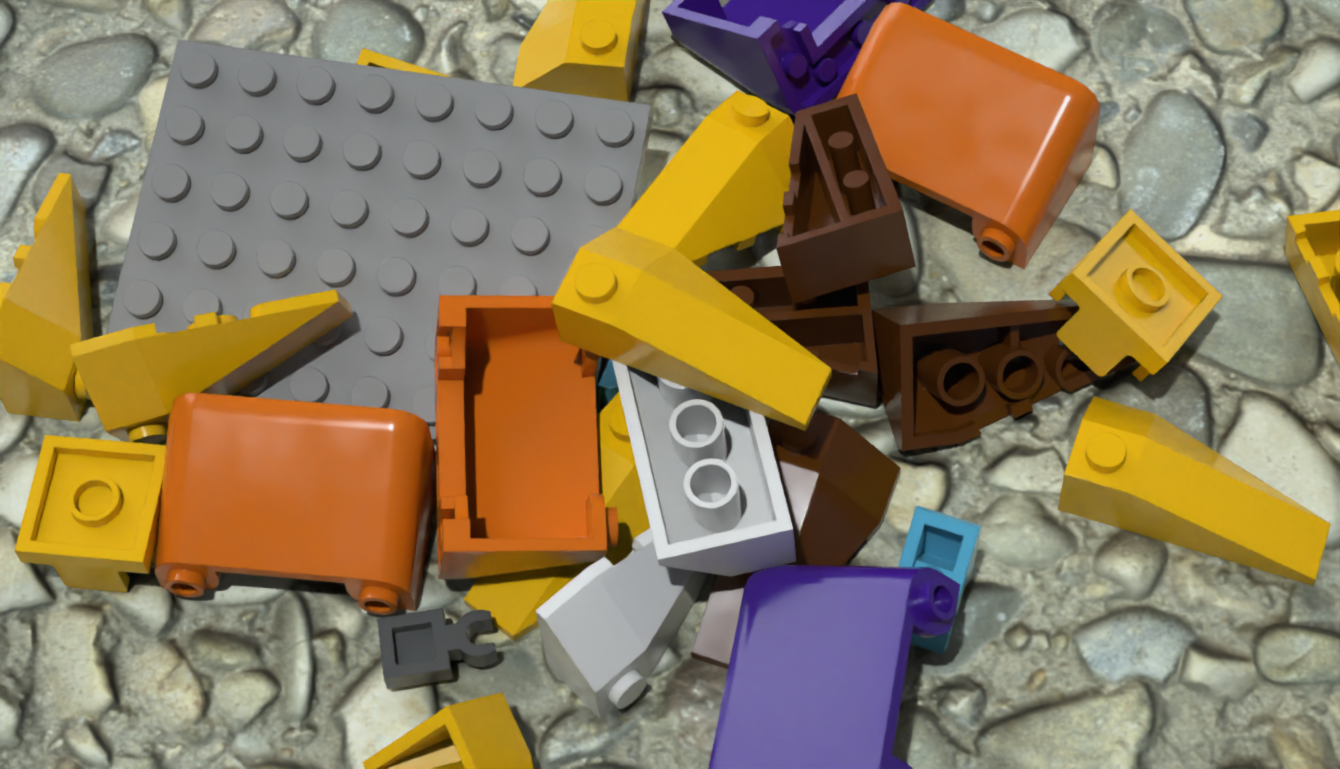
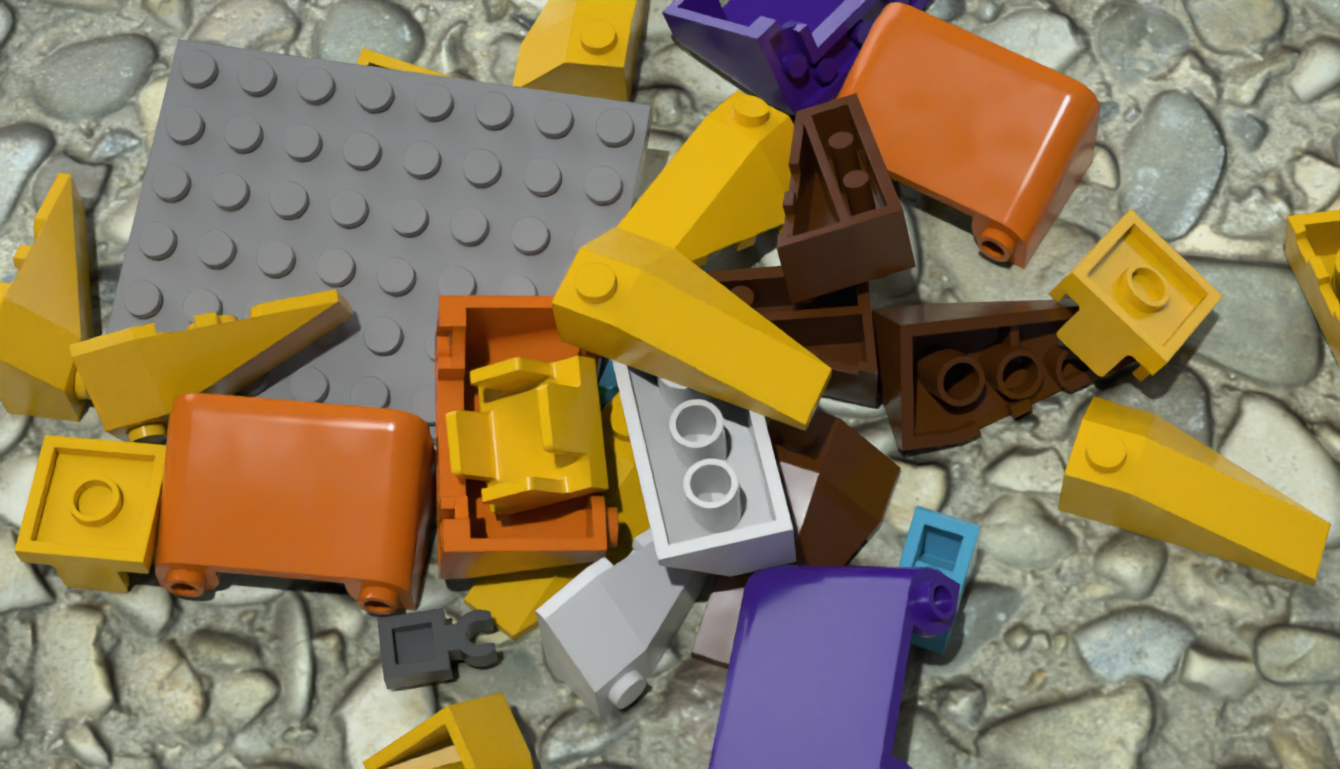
none -> yellow panel [446,355,609,515]

